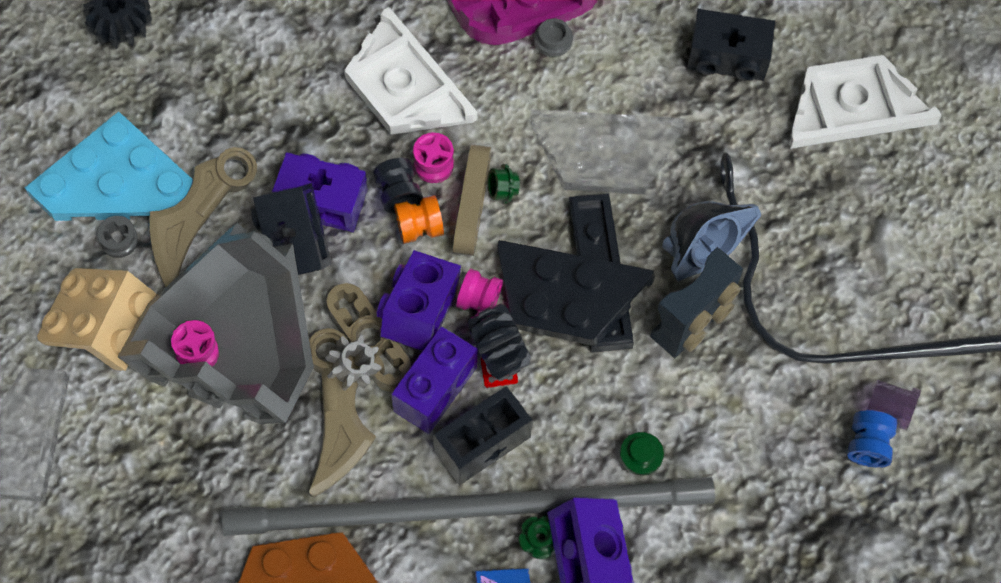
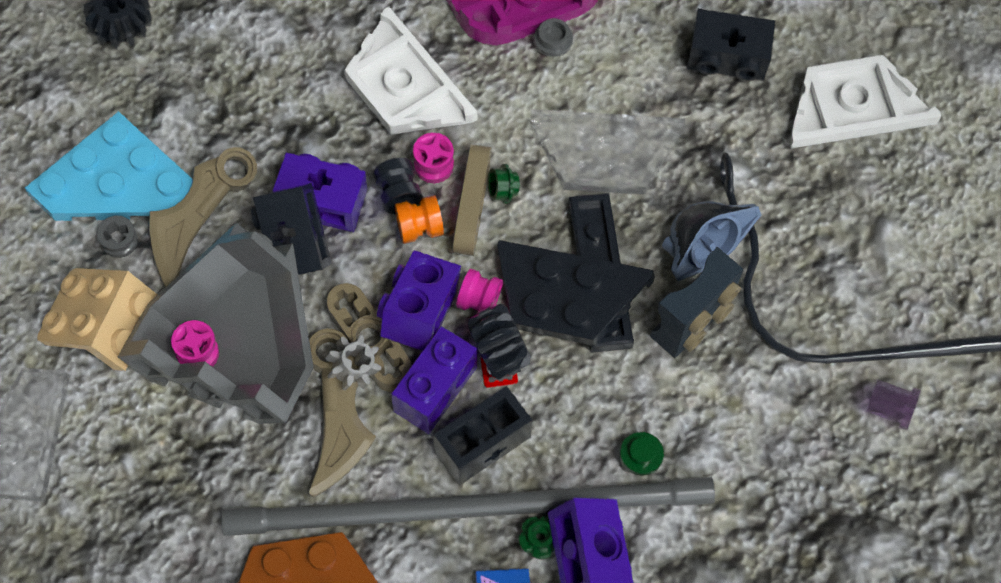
blue wheel [847,410,898,468] -> none

